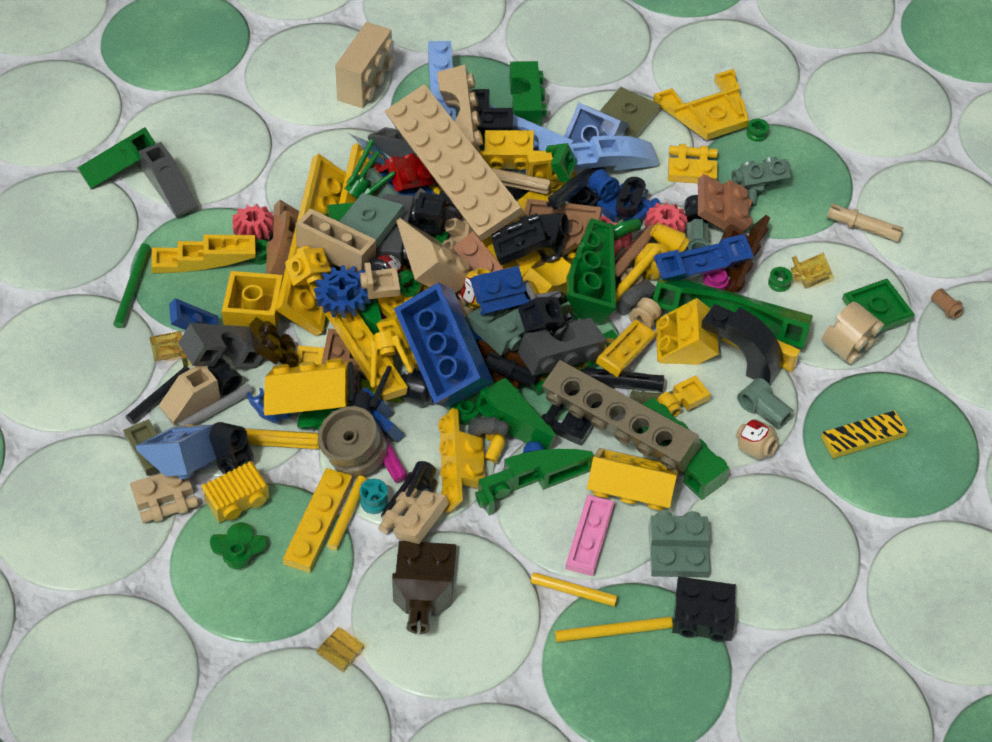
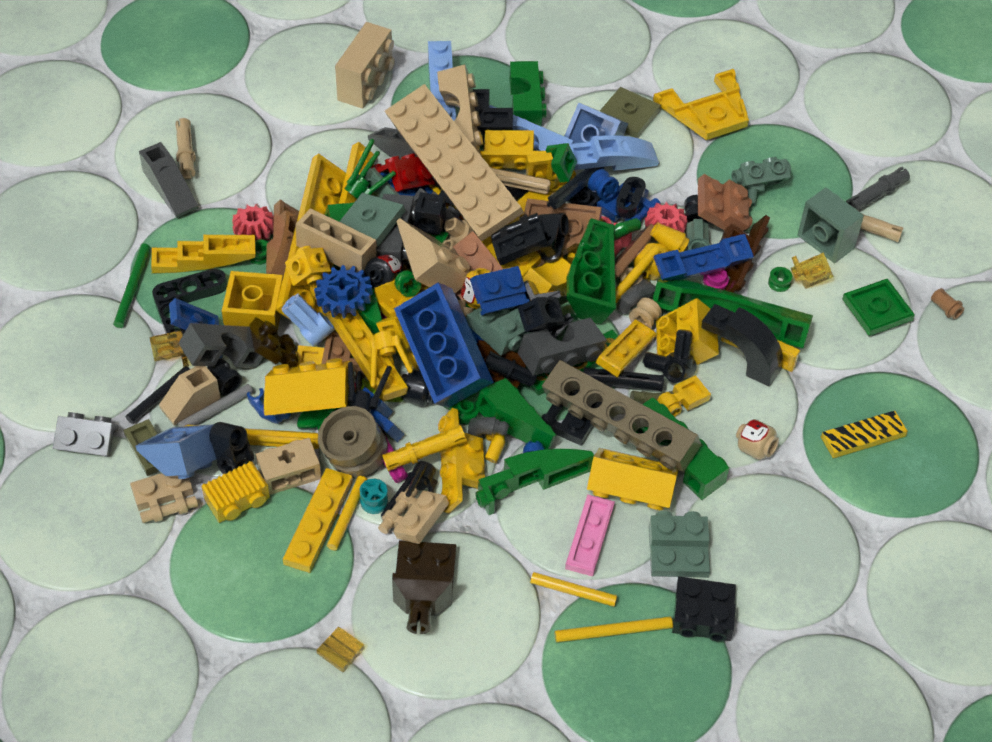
green slope [77,127,156,189] -> none
green plate [210,522,268,569] -> none
dark azure sticker [346,132,388,165] -> none
tan bracket [360,262,400,299] -> none
yellow plate [668,144,718,184] -> none
sand green piece [737,378,794,428] -> none
green bush [746,118,769,142] -> none
tan brick [821,302,884,365] -> none
none -> bracket [53,412,119,457]
none -> black beam [152,269,227,347]
none -> tan pin [175,118,196,179]
none -> tan brick [256,438,321,495]
none -> light blue piece [281,294,335,347]
none -> yellow pin [382,425,467,472]
none -> black axle [642,329,696,383]
none -> sand green brick [797,187,864,264]
none -> dark grey pin [846,167,910,210]

